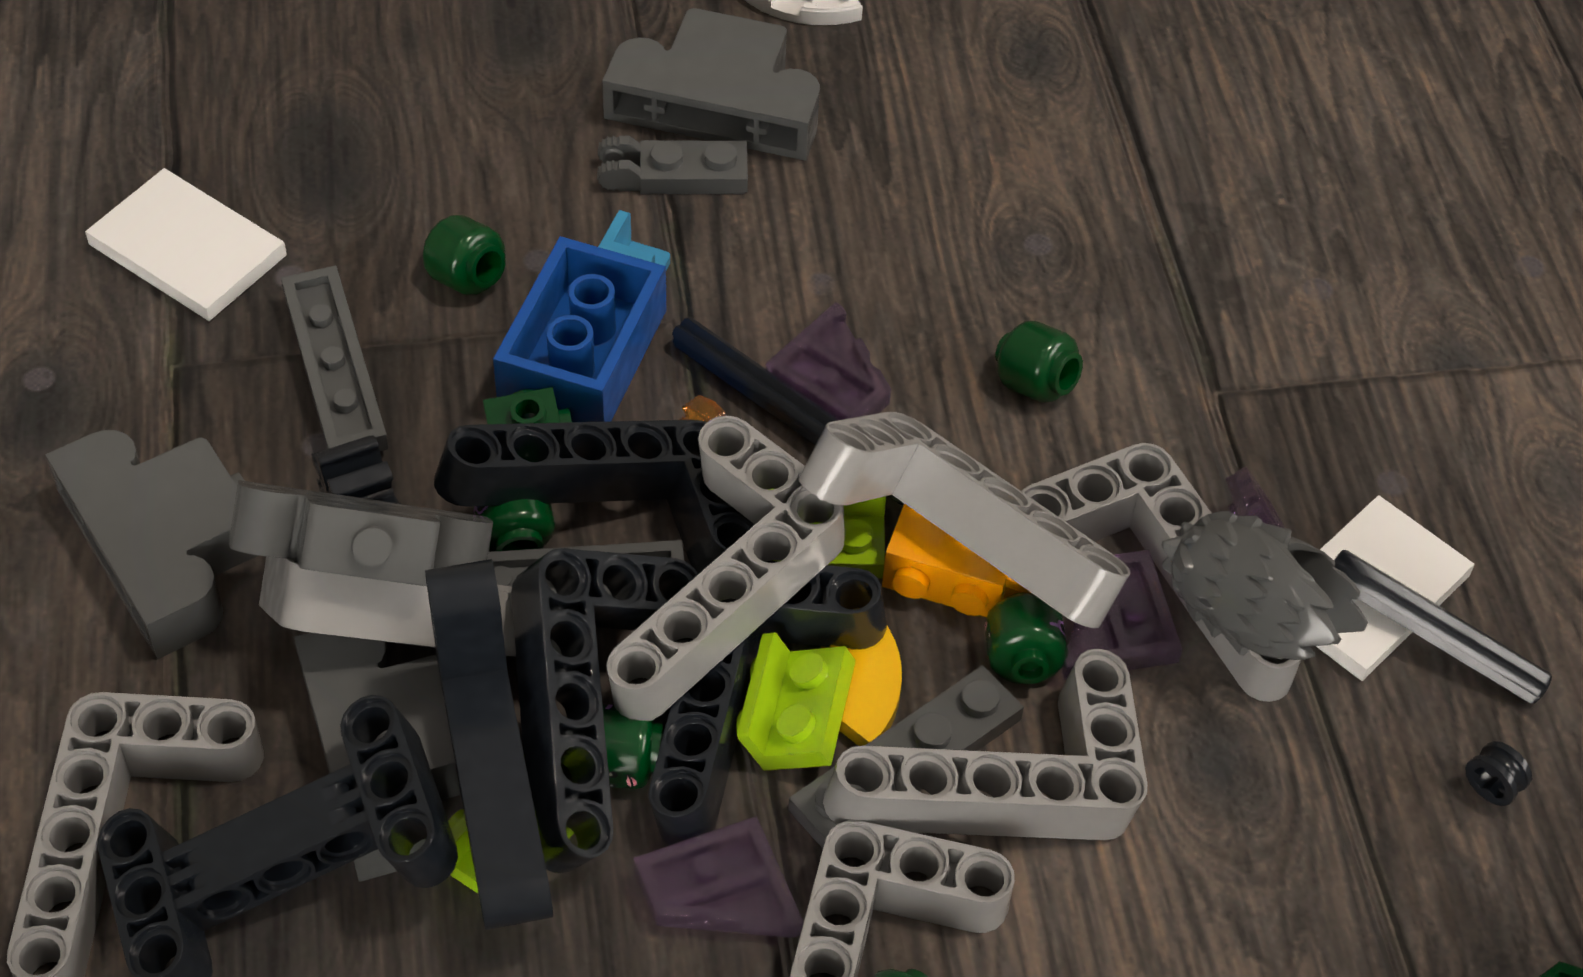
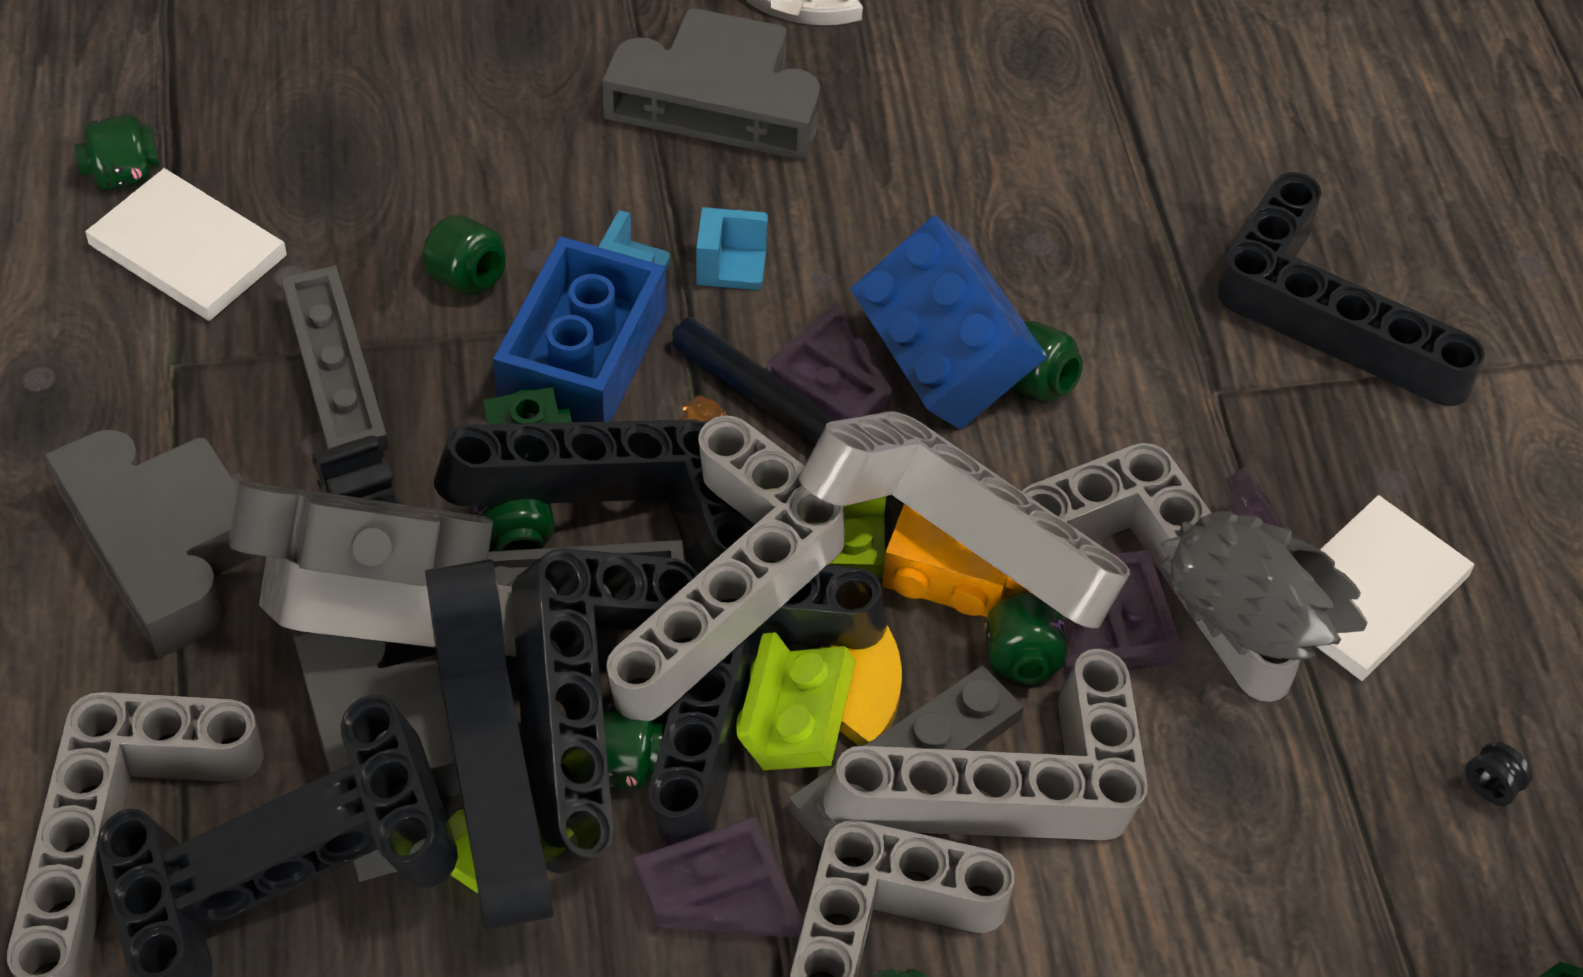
dark grey hinge [597,136,748,194] -> none
axle [1334,550,1552,704] -> none
none -> dark green head [74,114,159,191]
none -> dark azure panel [696,207,768,290]
none -> blue brick [850,215,1047,430]
none -> black beam [1217,172,1485,406]

